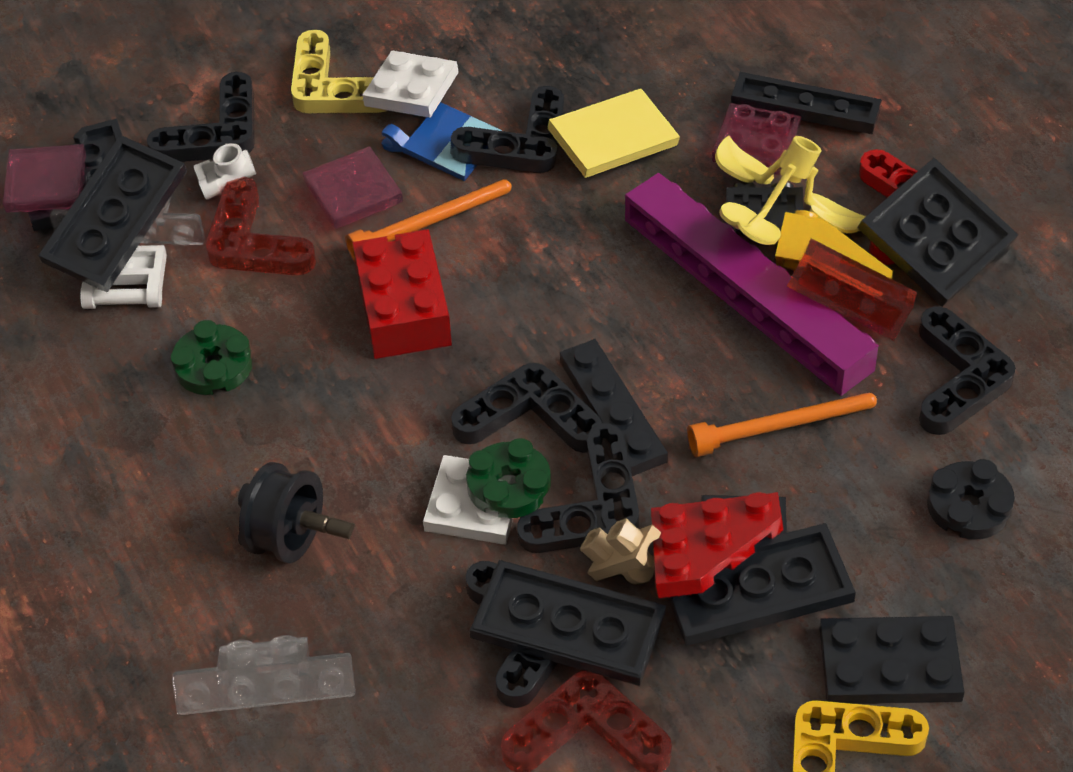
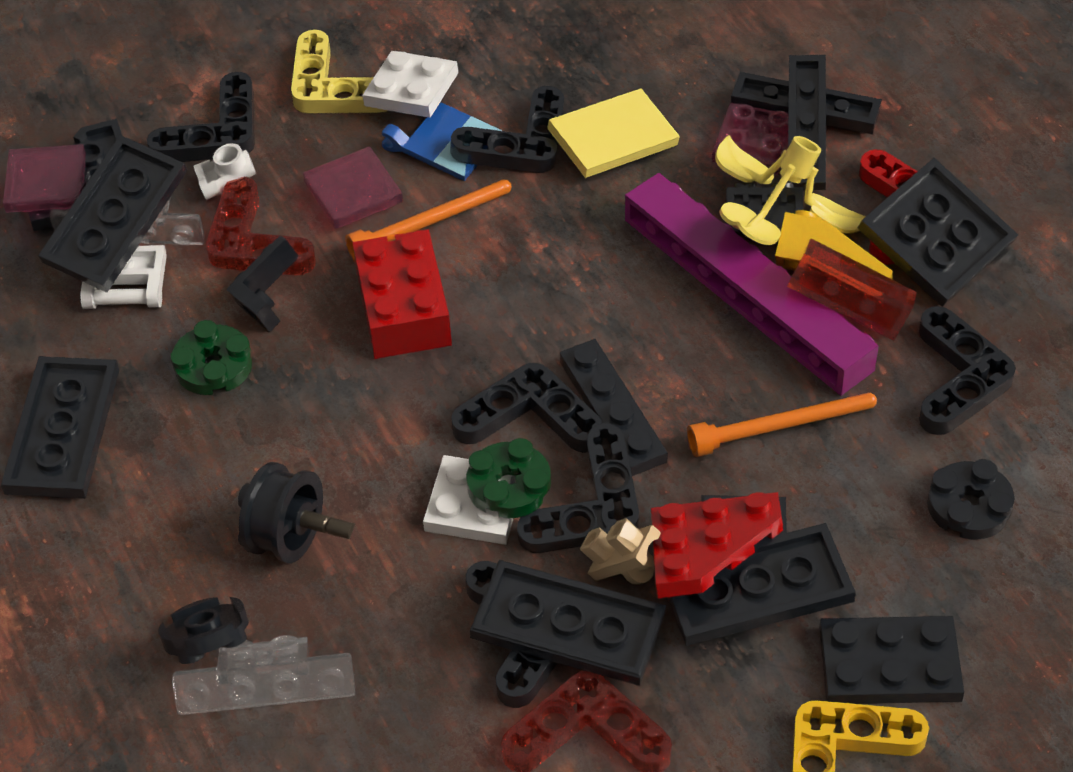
none -> black plate [1,356,119,499]
none -> black plate [158,597,249,664]
none -> black bracket [226,236,298,332]
none -> black plate [788,55,826,190]

